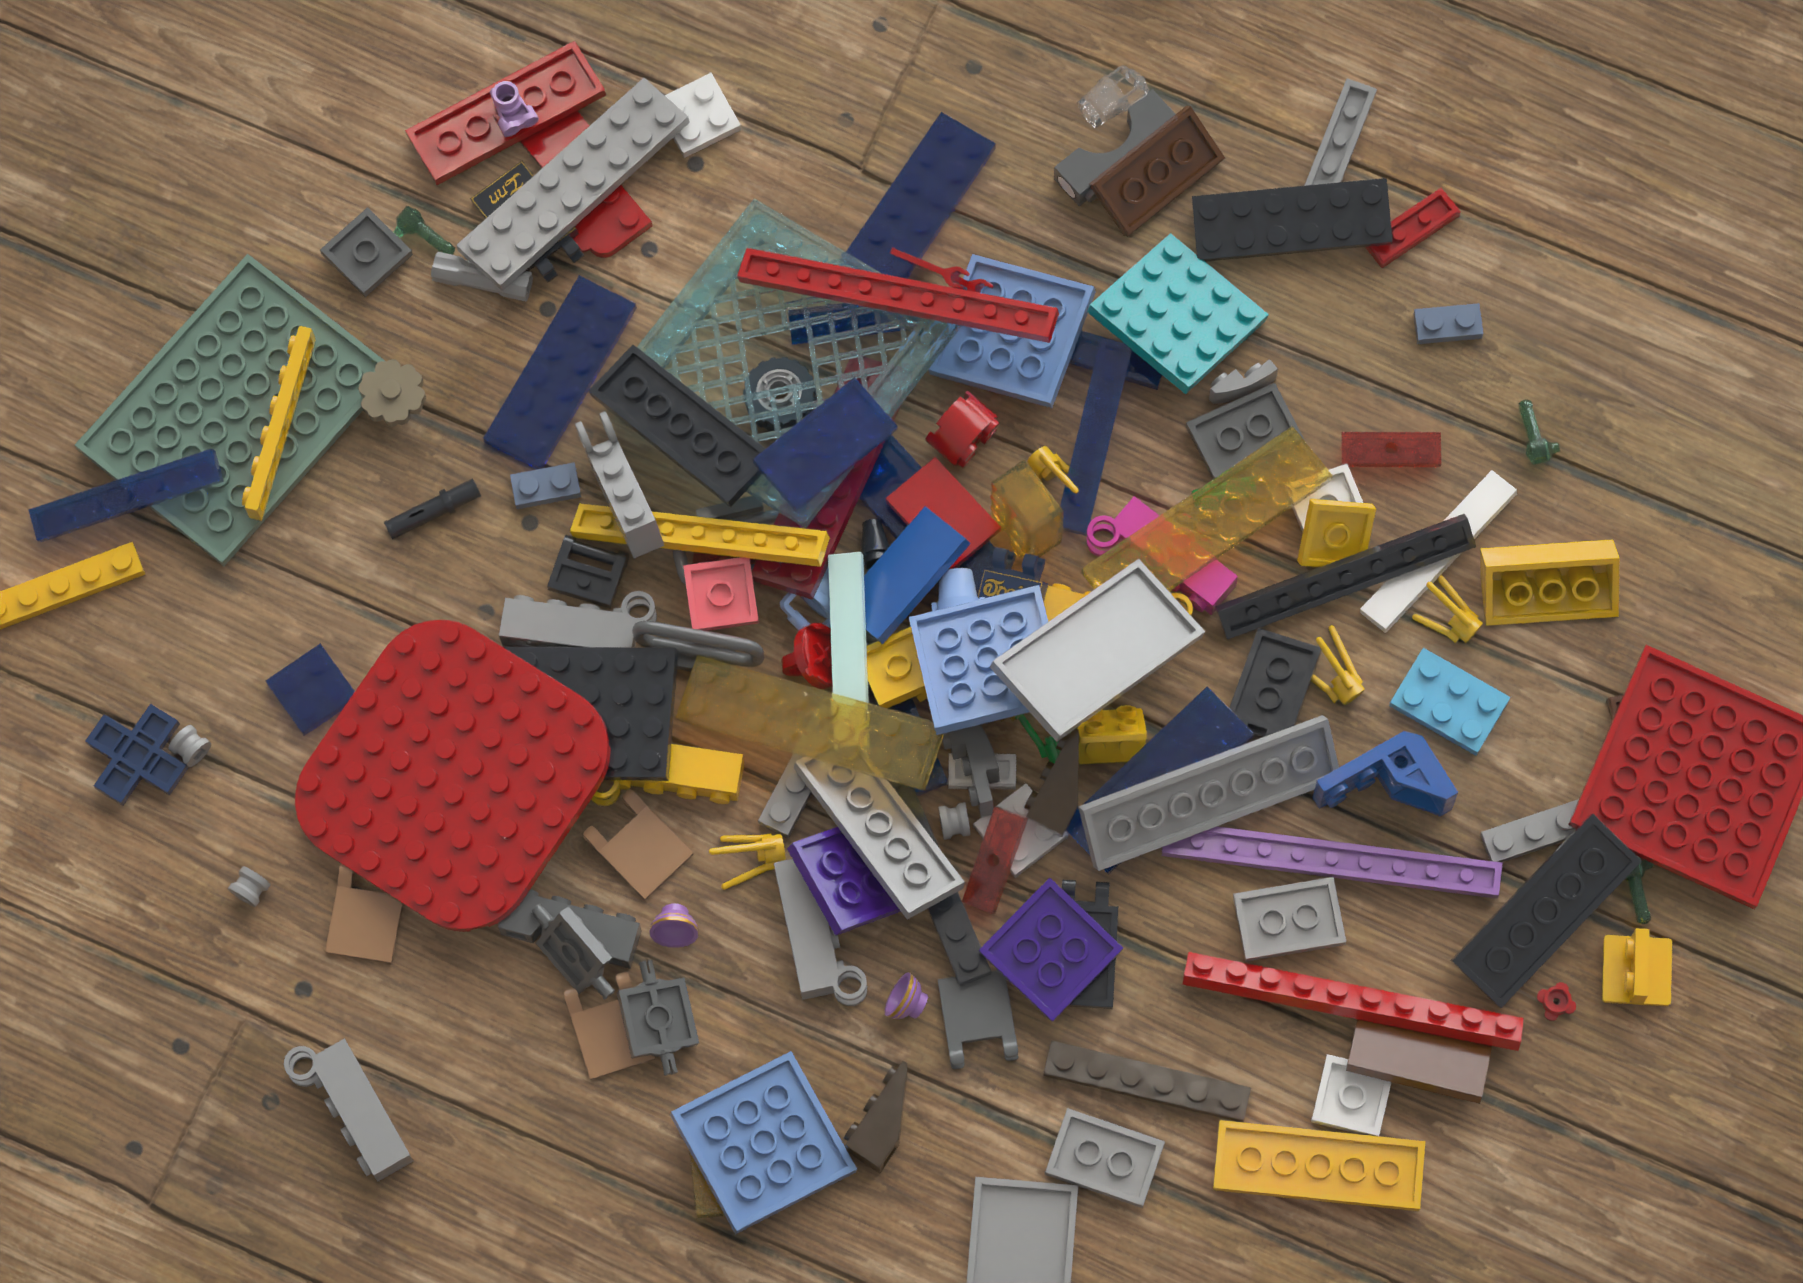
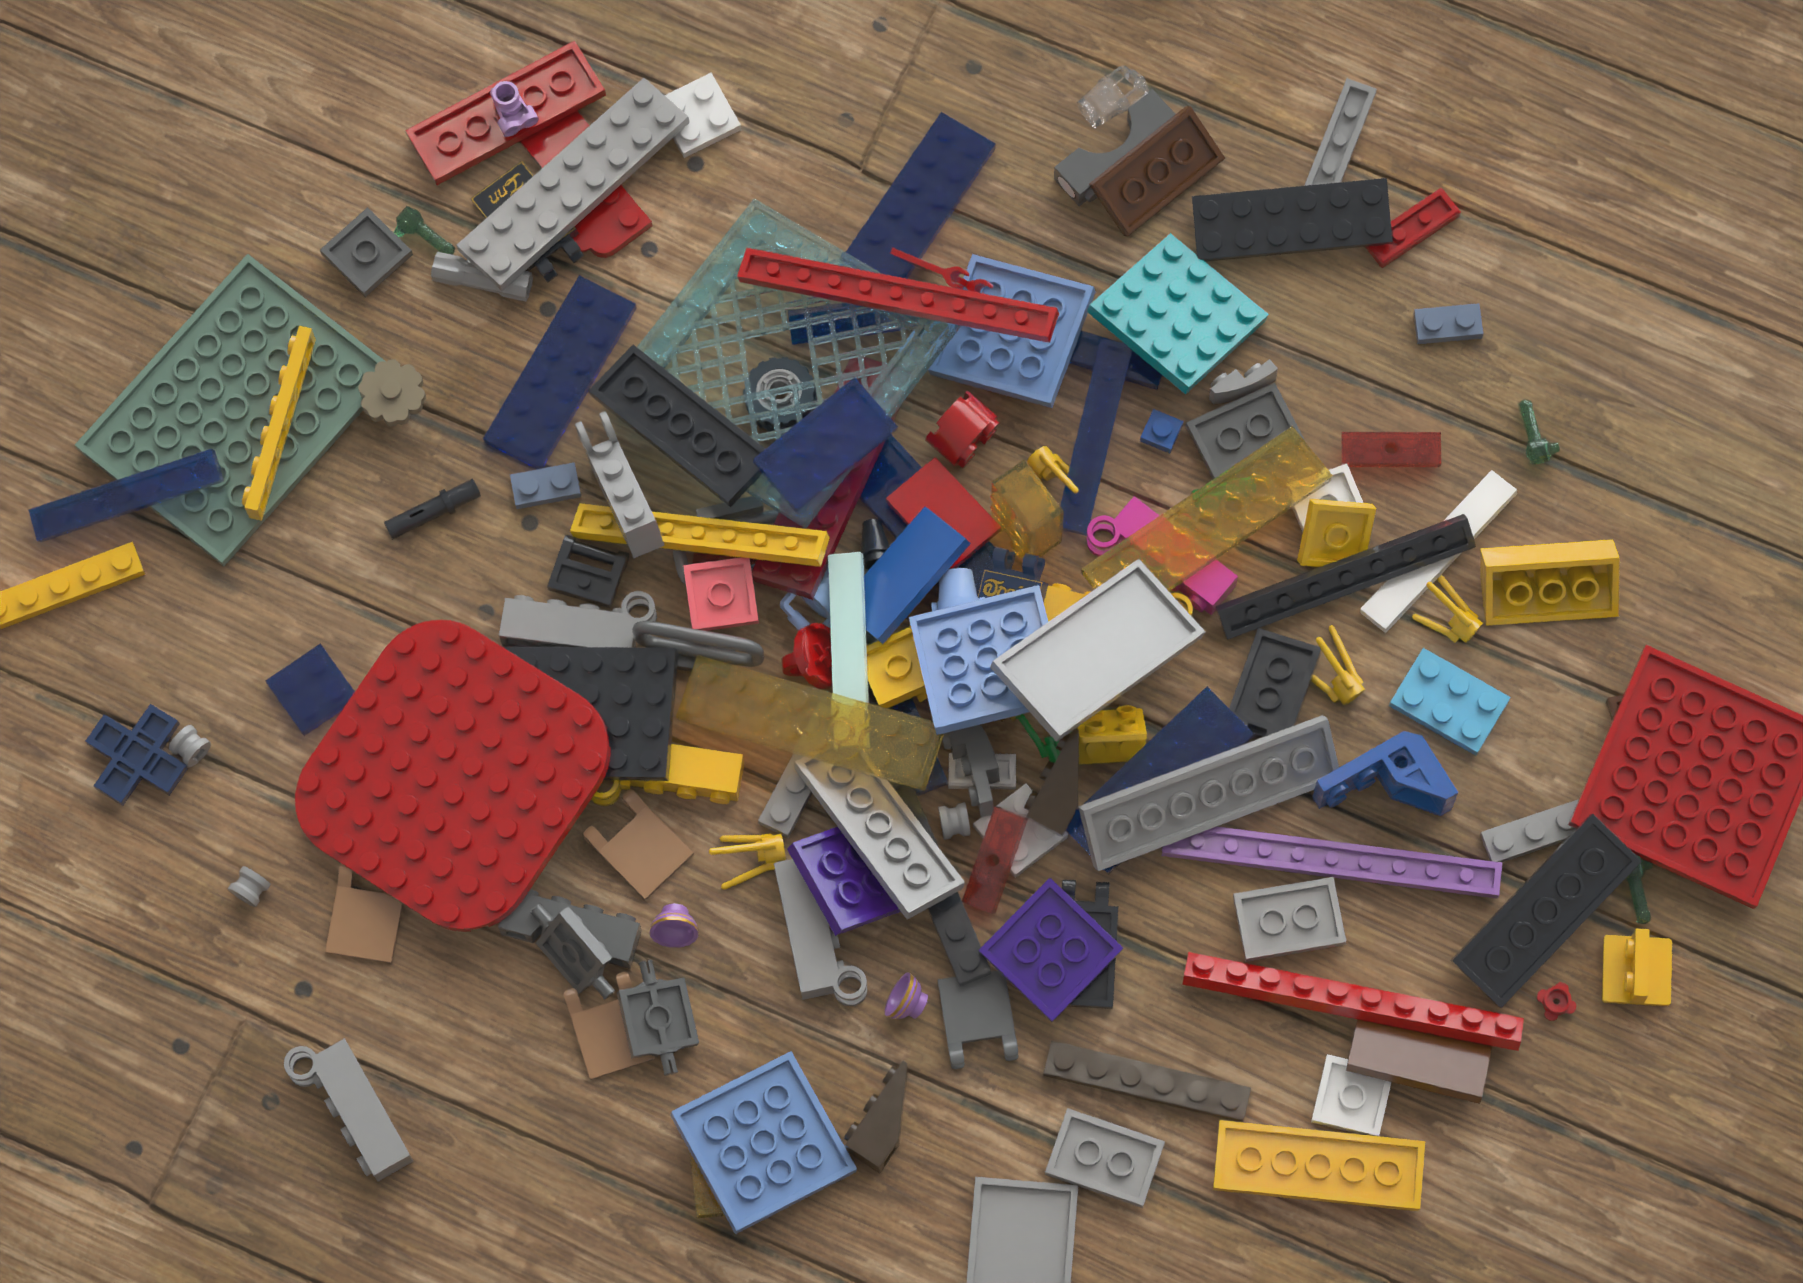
none -> blue plate [1140,409,1184,454]

